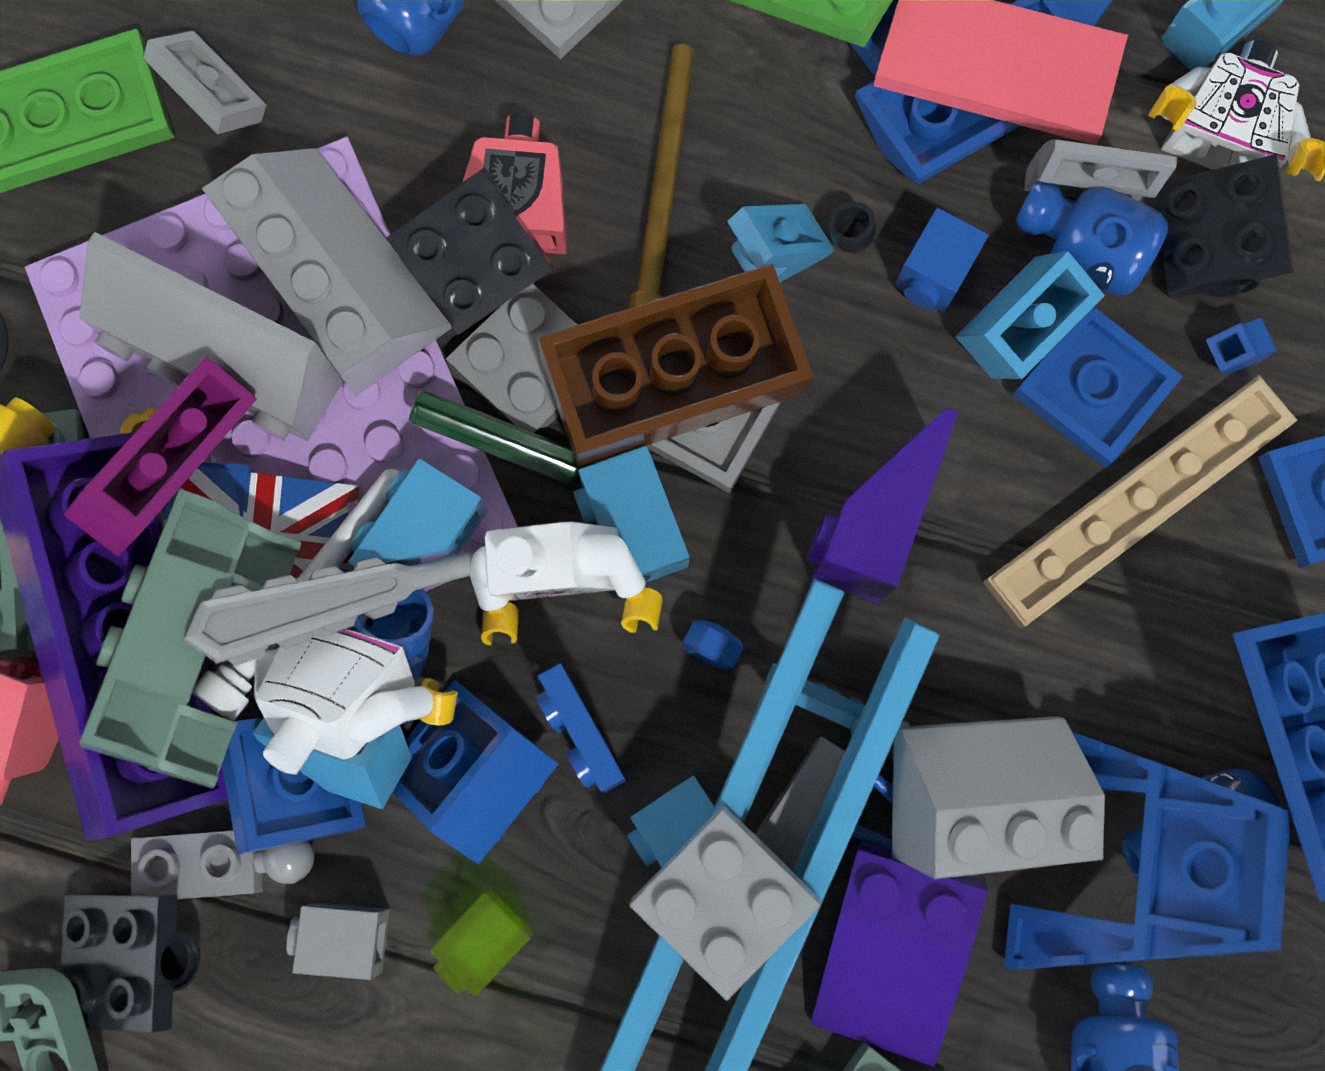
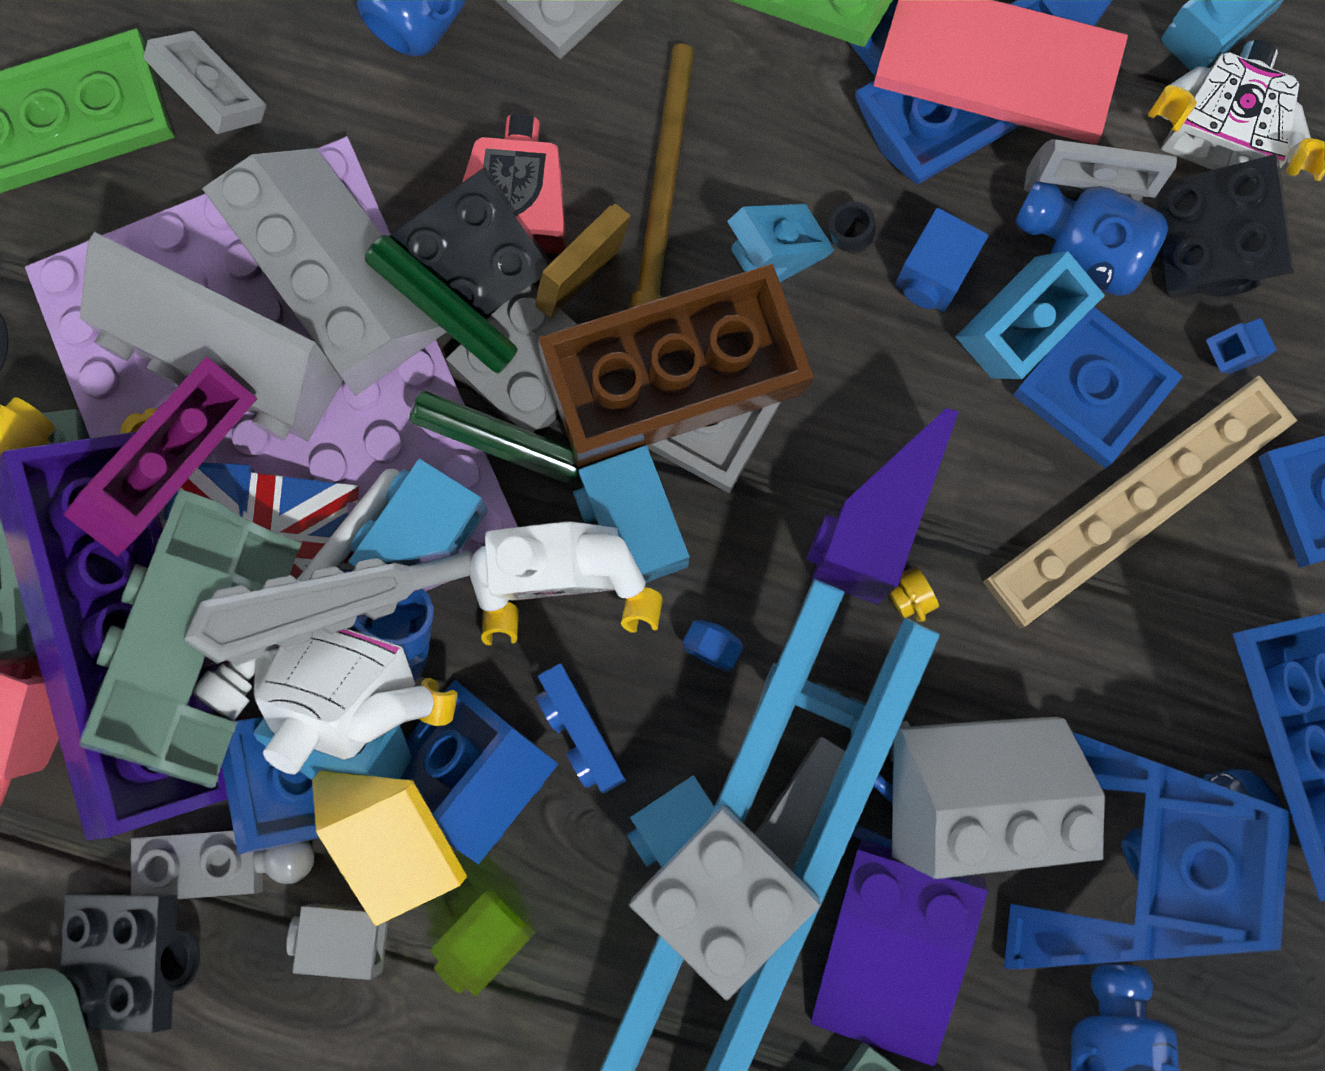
none -> yellow slope [312,771,467,926]
none -> dark green axle [364,235,518,373]
none -> pearl gold tile [535,204,631,318]
none -> yellow plate [889,565,939,622]

